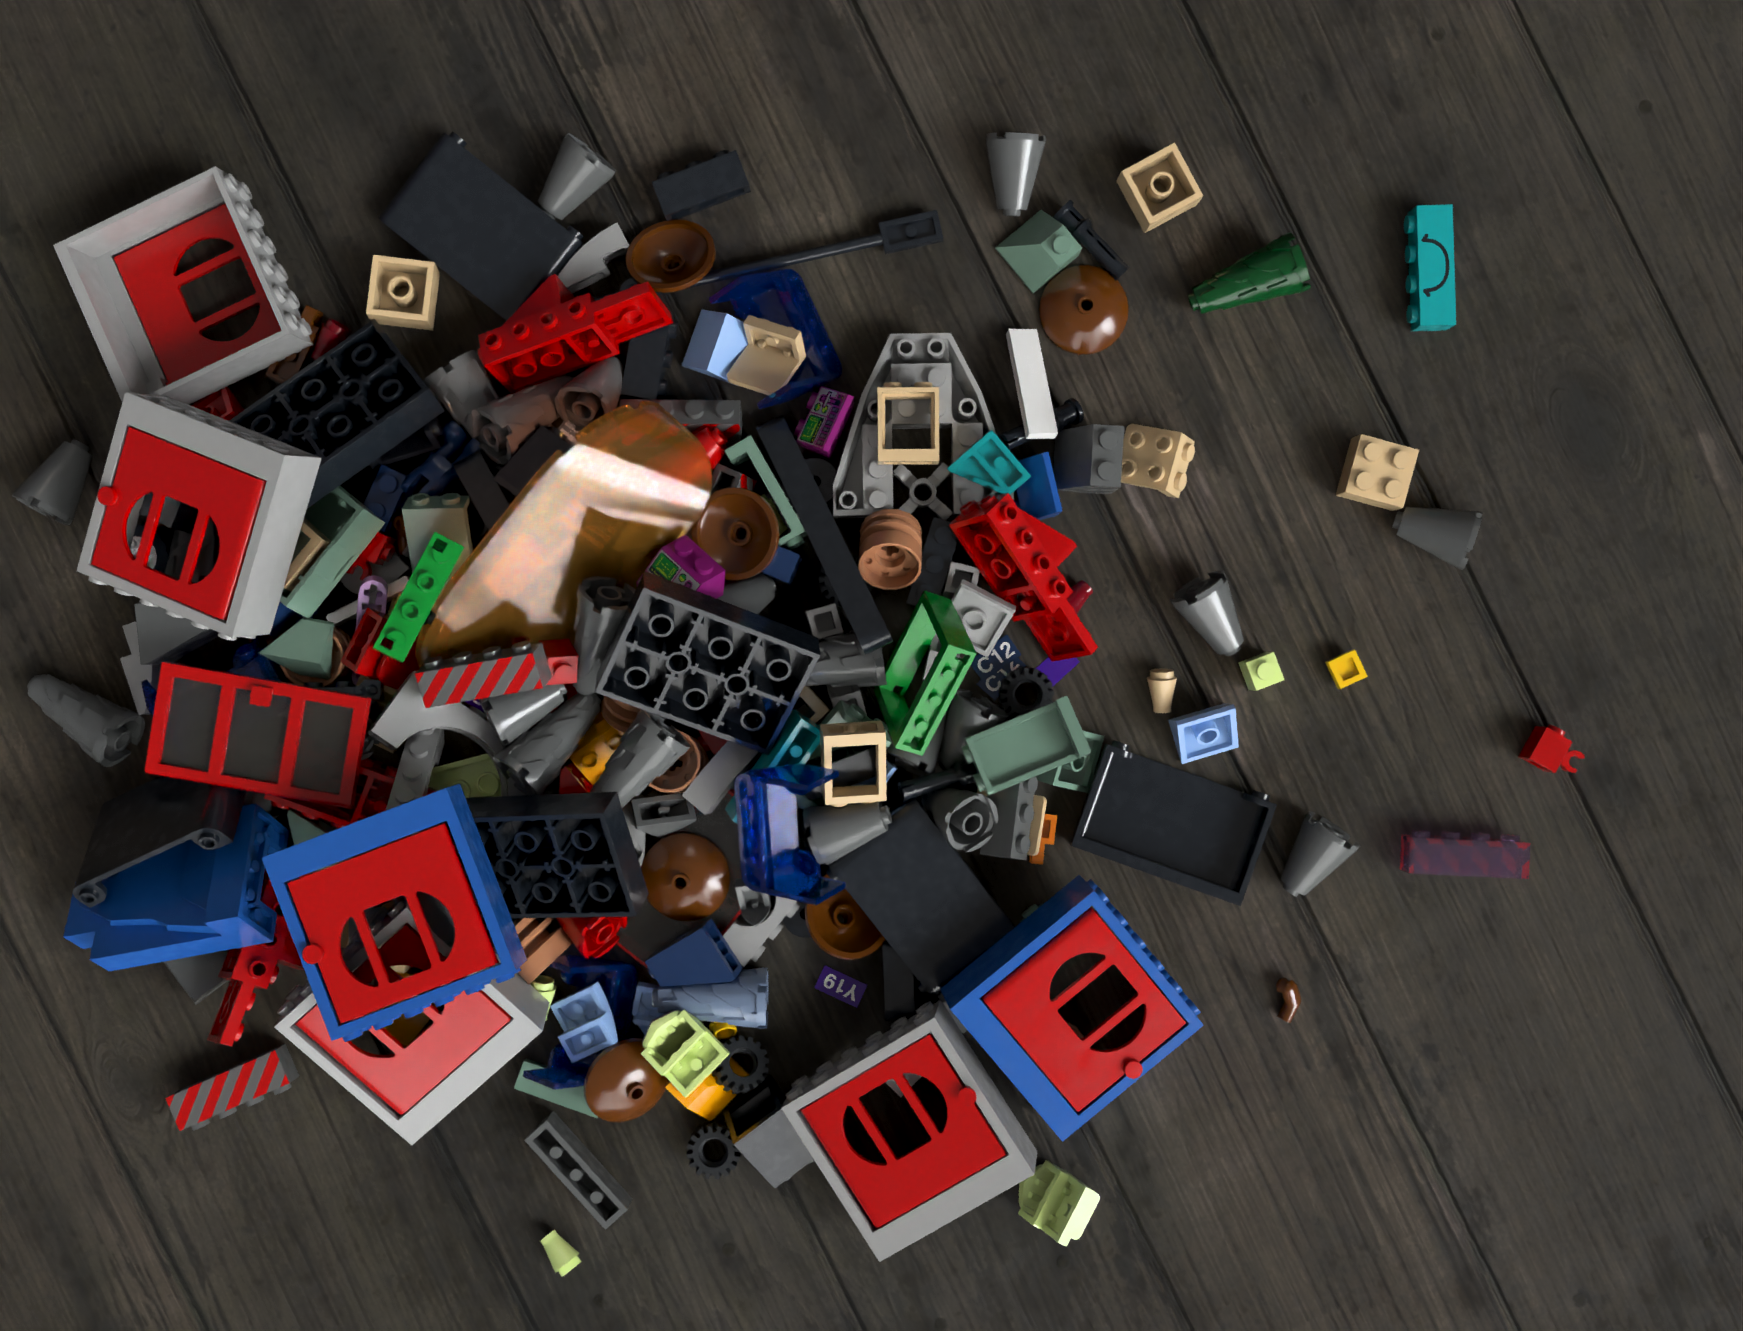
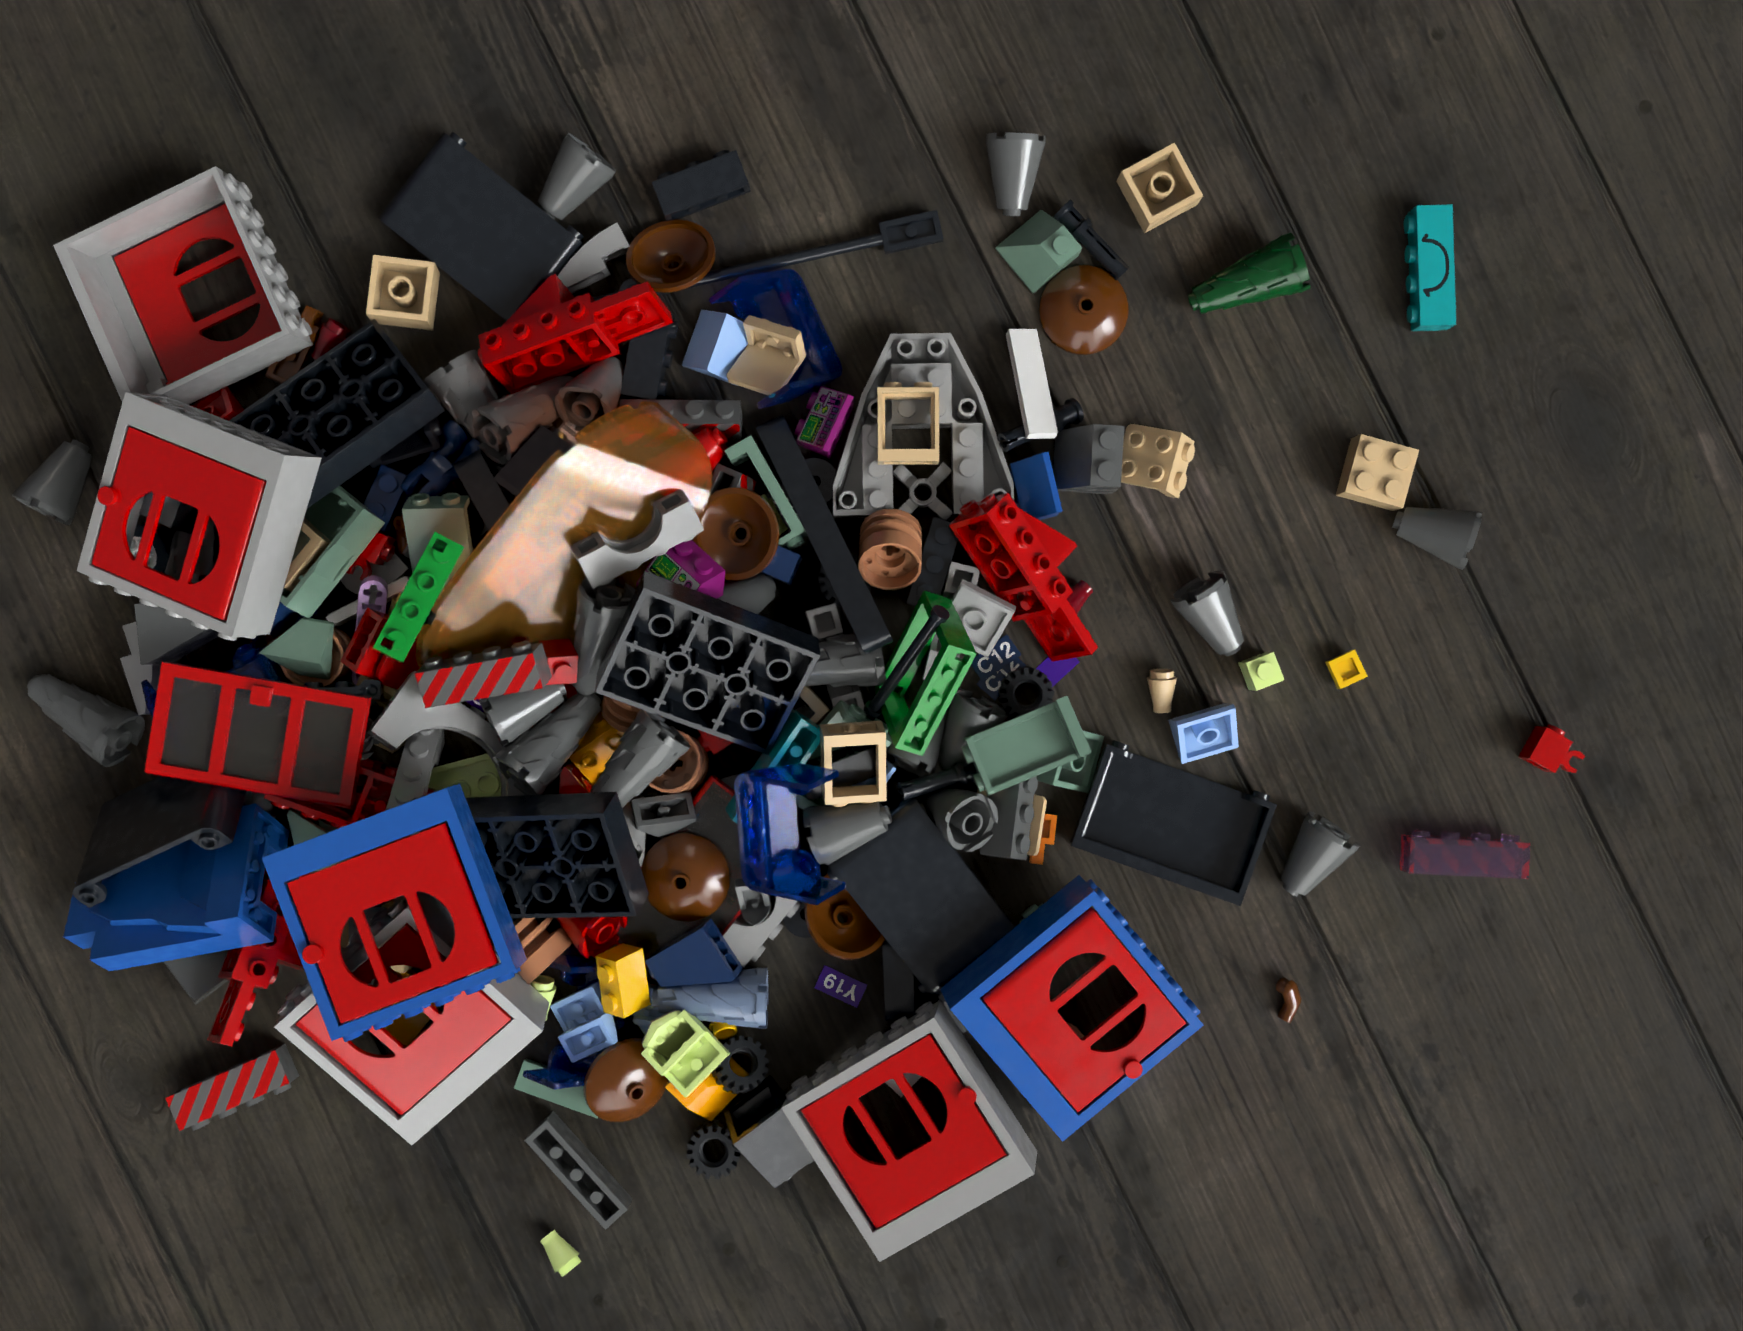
light grey slope [682,741,761,815] -> none
teal wing [947,430,1032,495] -> none
yellowish green piece [1018,1160,1100,1247] -> none
none -> light grey arch [570,488,704,589]
none -> yellow brick [595,943,651,1018]
none -> black bar [864,605,950,718]

